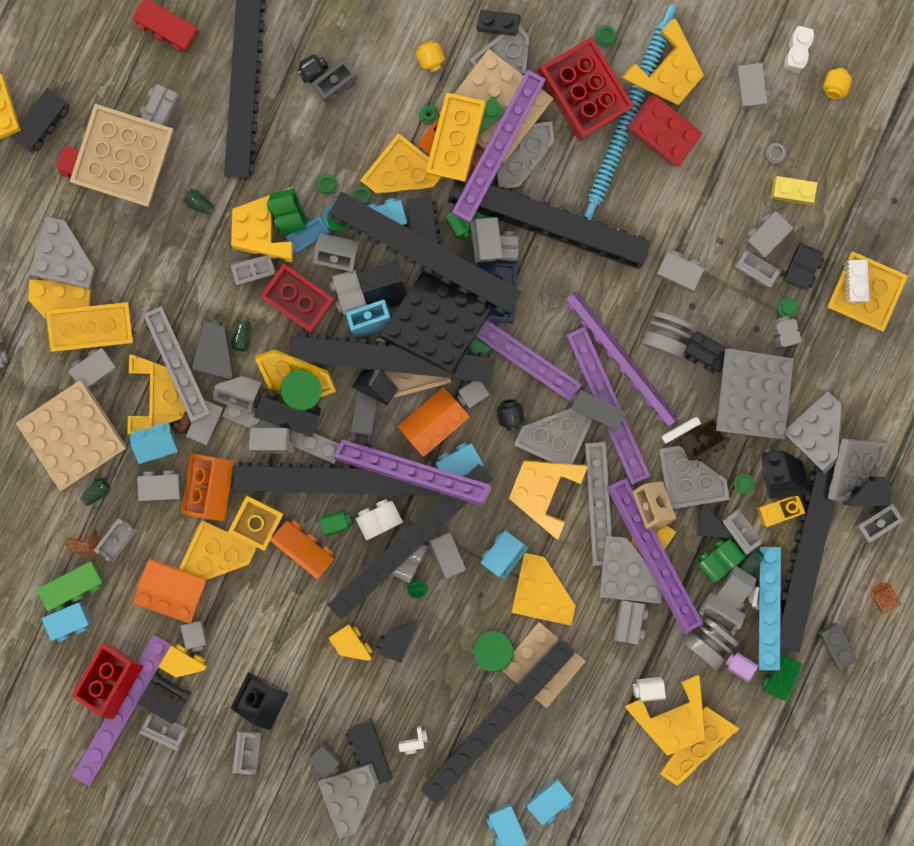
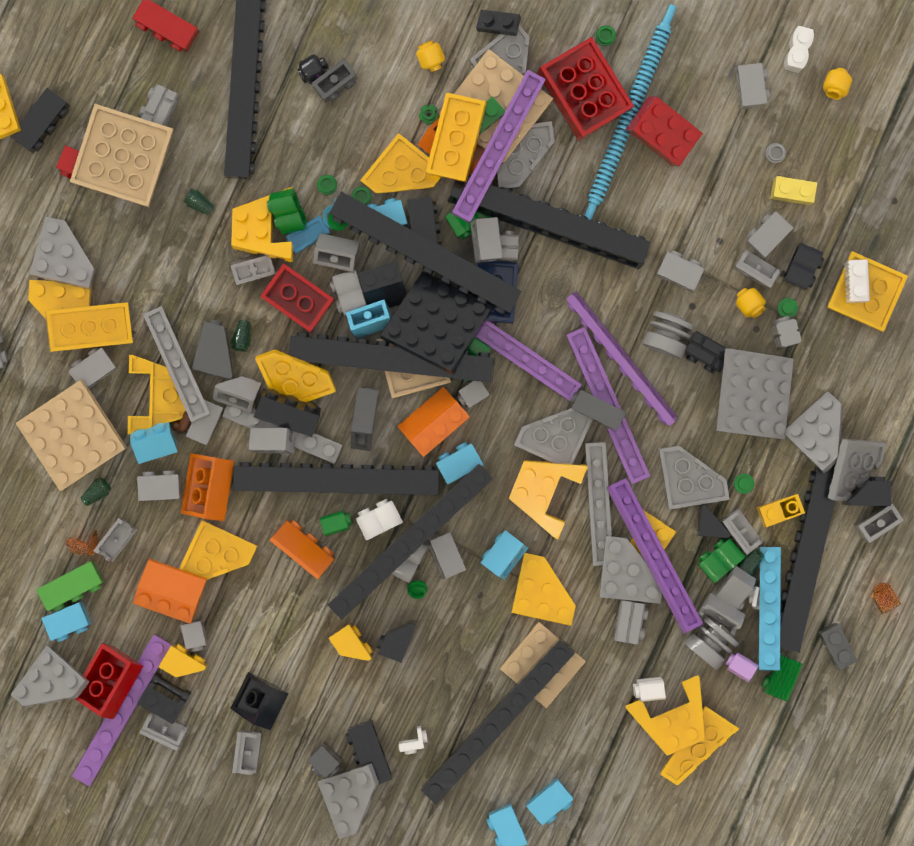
yellow brick [228,495,285,551] -> none
green tile [280,370,322,411] -> none
medium lavender plate [334,439,492,506] -> none
black slope [352,370,398,406] -> none
green tile [474,631,514,672] -> none
black head [497,399,525,431] -> none
yellow wing [621,18,704,106] -> none
tan brick [632,481,676,529] -> none
white tile [660,417,701,444] -> none
dark brown bracket [679,419,730,462] -> none
black slope [762,450,810,500] -> none
none -> light grey plate [11,645,89,708]
none -> yellow head [735,288,766,318]

